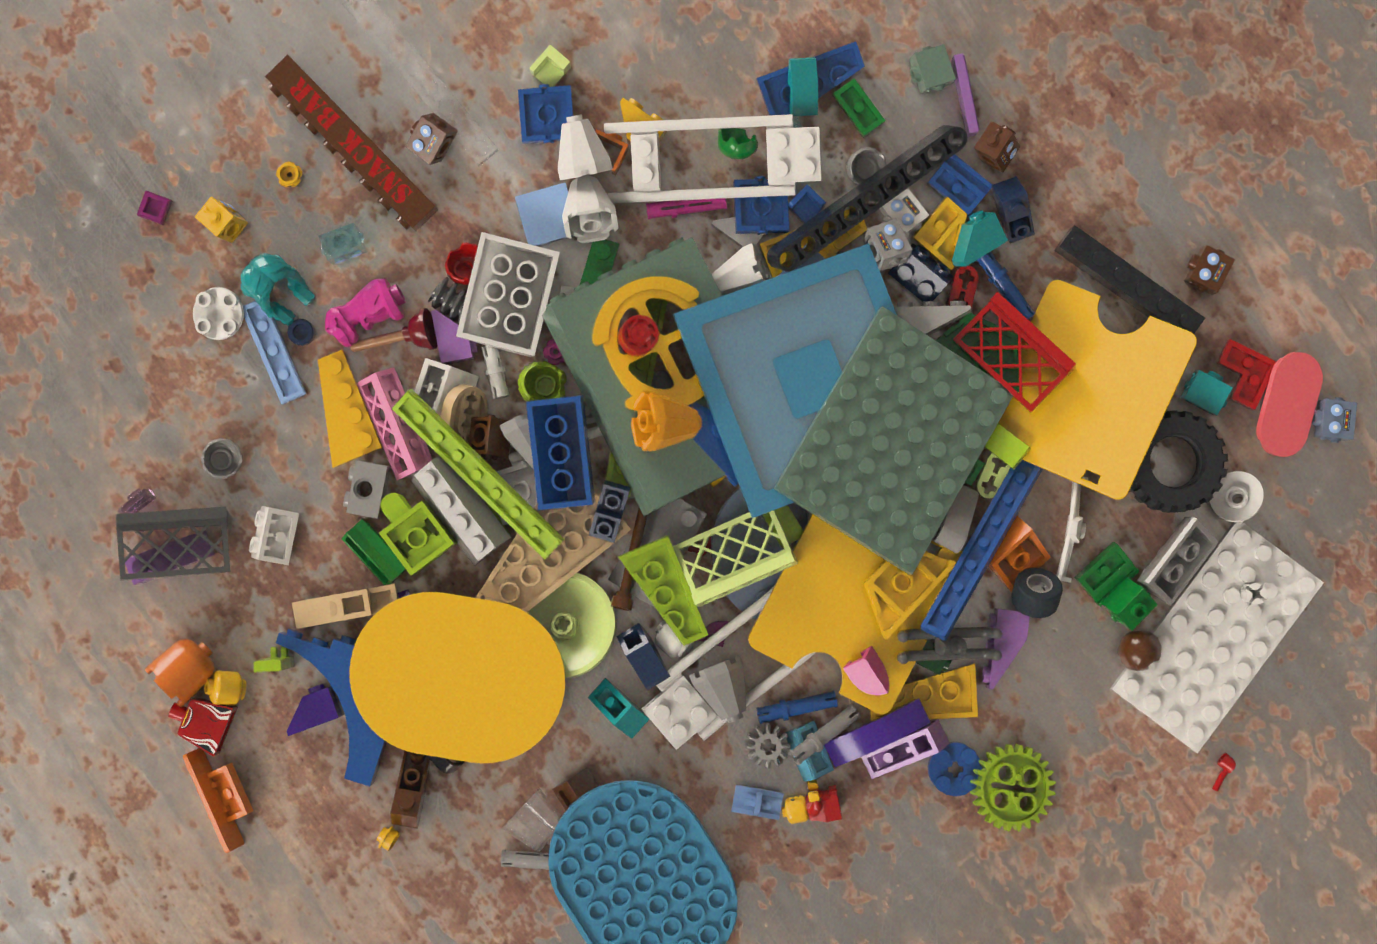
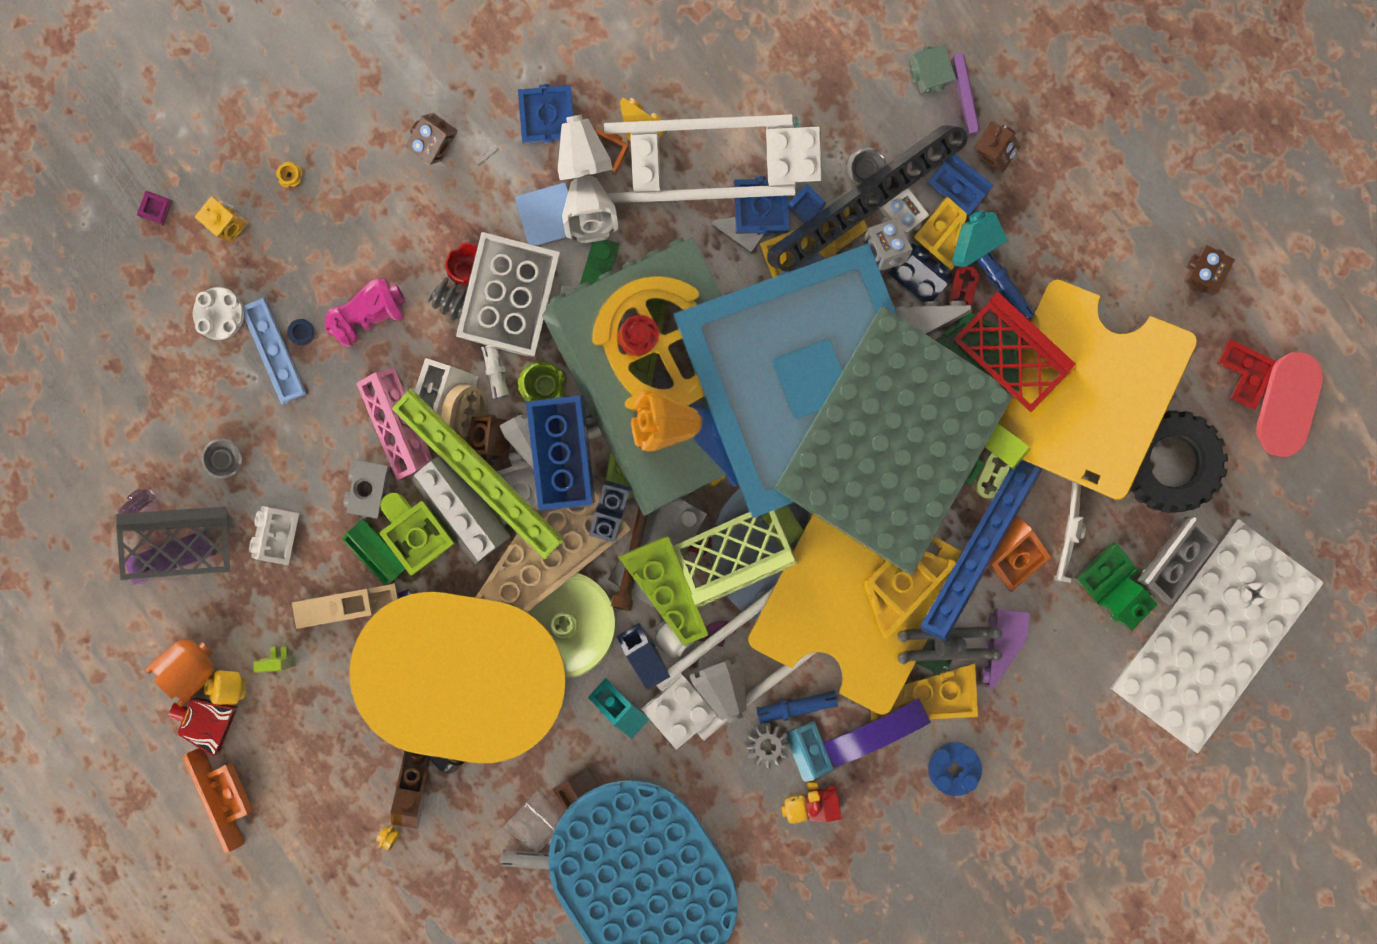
teal hair [241,253,315,326] -> none
reddish brown brick [265,54,438,232] -> none
blue arch [276,629,387,787] -> none
dark purple slope [287,684,343,736] -> none
clear light blue head [318,223,367,265] -> none
yellow wing [318,350,383,468] -> none
dark red piece [350,308,438,352] -> none
medium lavender slope [431,310,478,365] -> none
yellowish green panel [529,45,572,87] -> none
dark pink plate [543,339,565,365] -> none
dark pink pin [646,198,727,219] -> none
white cone [711,243,772,296] -> none
green hair [718,128,758,159] -> none
medium blue hips [731,784,784,820] -> none
blue wing [756,41,865,115] -> none
teal slope [788,57,818,117] -> none
light grey pin [789,704,861,765] -> none
green plate [832,78,885,138] -> none
brick [843,646,889,696] -> none
medium lavender slope [861,719,950,779] -> none
light grey beam [932,484,979,553] -> none
lime gear [970,744,1056,831] -> none
dark blue slope [992,176,1035,243] -> none
black wheel [1011,568,1063,618] -> none
black brick [1054,225,1205,334] -> none
reddish brown hair [1118,631,1162,671] -> none
teal head [1180,370,1233,416] -> none
white dish [1210,471,1264,522] -> none
red hand [1212,753,1236,792] -> none
sand blue head [1312,397,1357,443] -> none

